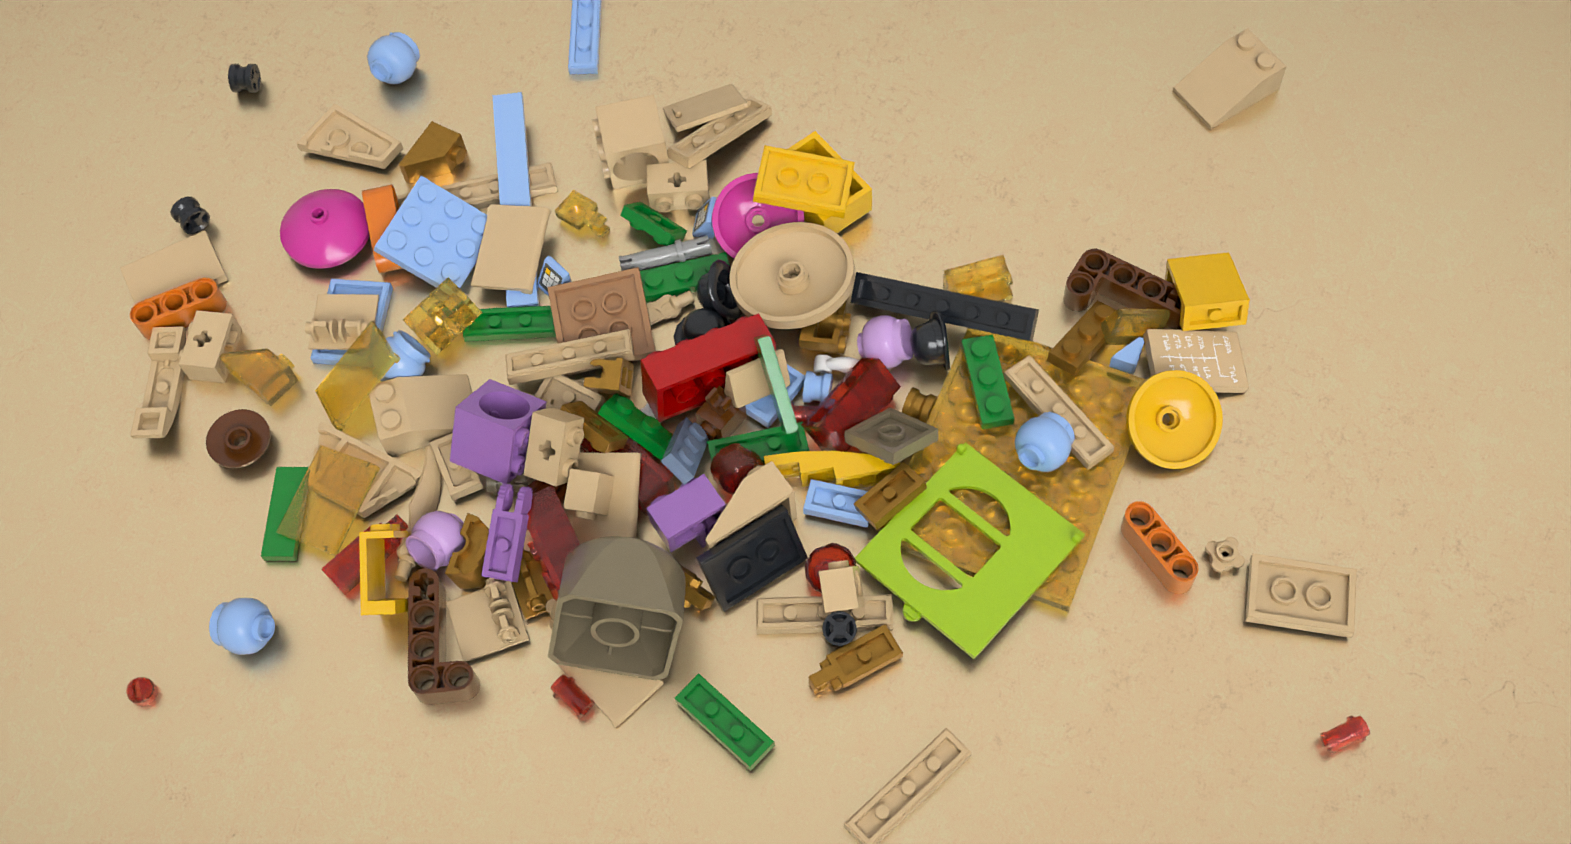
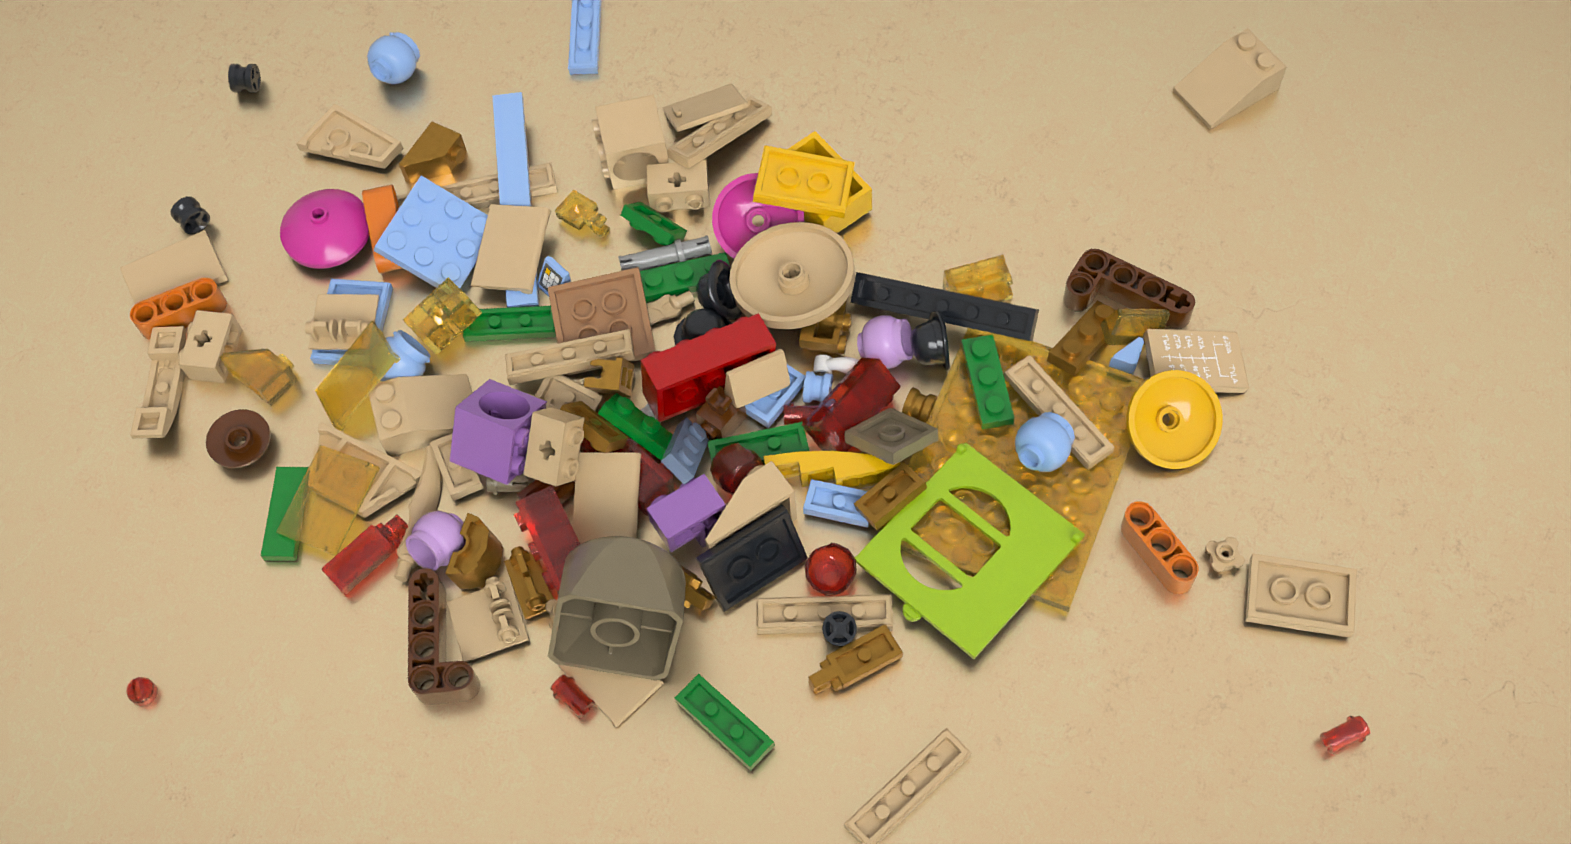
light blue piece [209,598,275,655] -> none
yellow panel [359,524,411,615] -> none
medium lavender hinge [481,483,533,582] -> none
tan brick [563,469,614,520] -> none
light blue slope [692,197,717,239] -> none
tile [754,334,798,434] -> none
tan brick [819,560,865,613] -> none
yellow panel [1165,252,1250,331] -> none

